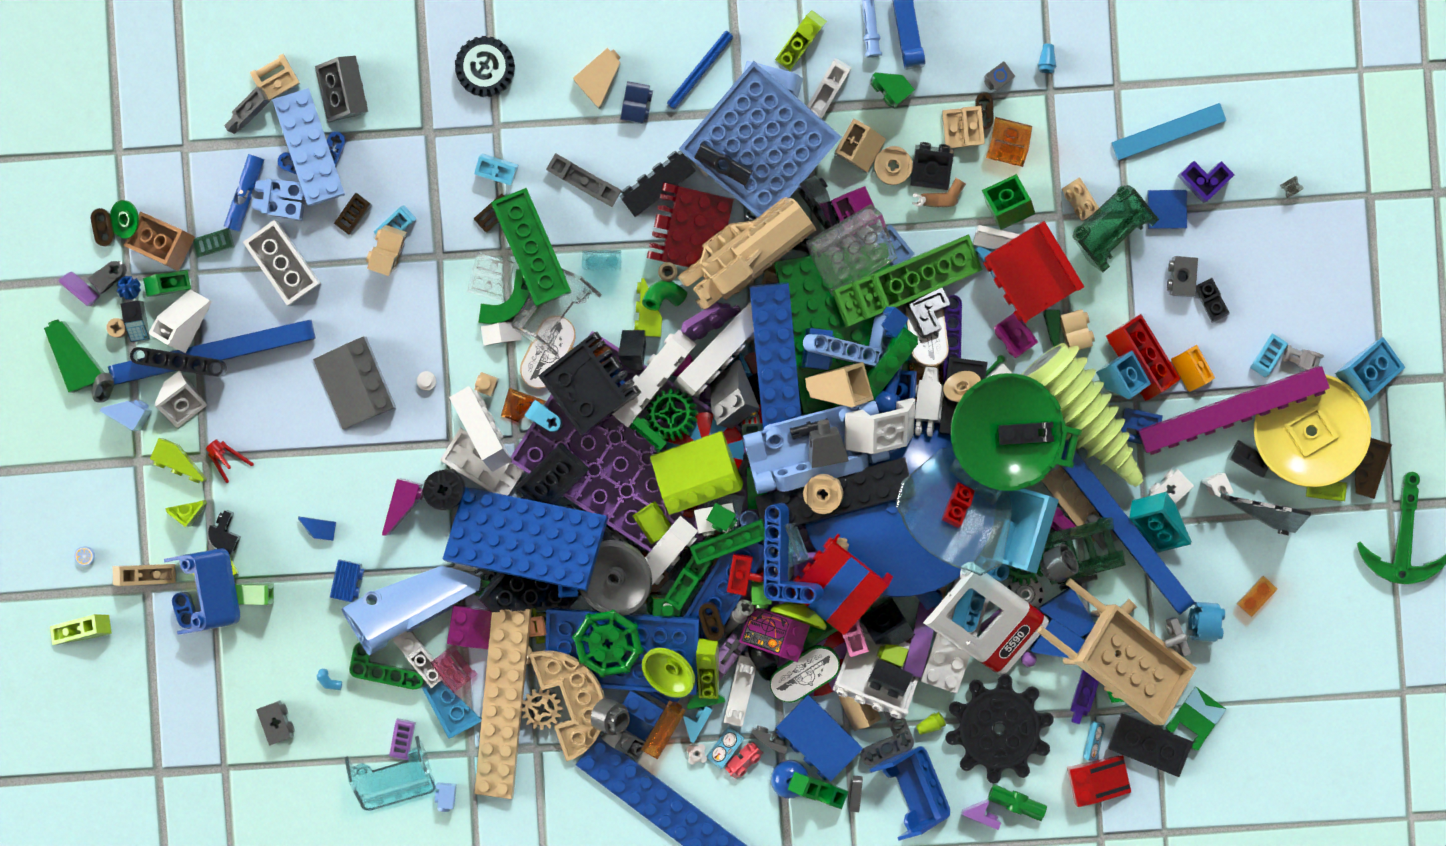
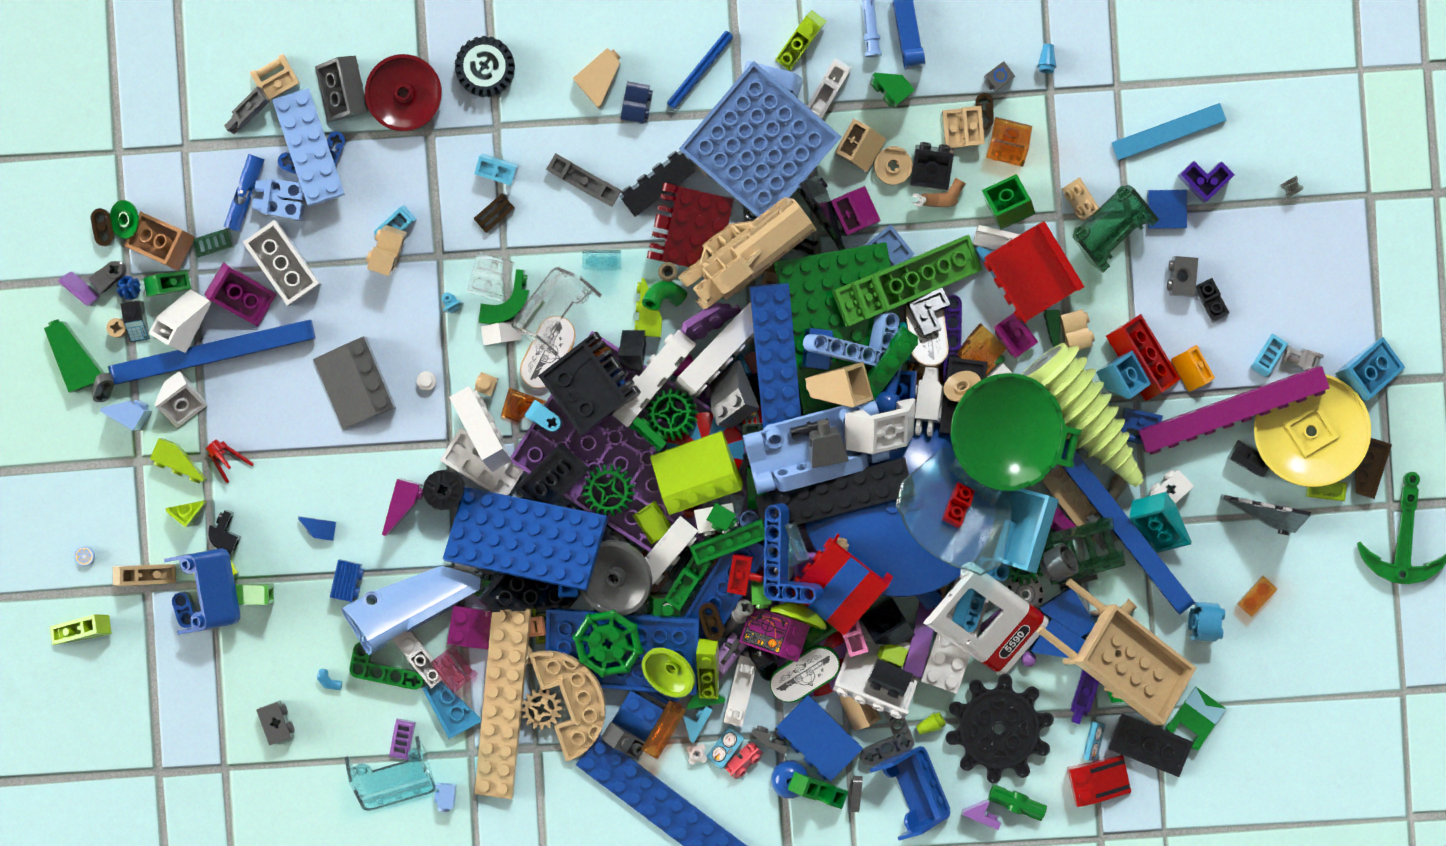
black beam [130,347,227,377] -> none
dark brown slope [334,192,372,235] -> none
green plate [491,188,572,307] -> none
dark grey piece [591,698,630,736] -> none
black piece [694,143,753,186] -> none
tan plate [803,474,843,514] -> none
clear slope [806,204,897,296] -> none
blue panel [881,307,909,337] -> none
black plate [998,422,1055,445] -> none
light grey plate [1164,617,1191,656] -> none
white hinge [1201,472,1234,497] -> none
none -> magenta slope [204,262,277,327]
none -> dark red dish [365,54,442,132]
none -> medium azure hinge [442,292,463,314]
none -> green gear [583,464,635,516]
none -> clear orange slope [957,323,1006,375]
none -> dark tan cone [1108,473,1129,501]

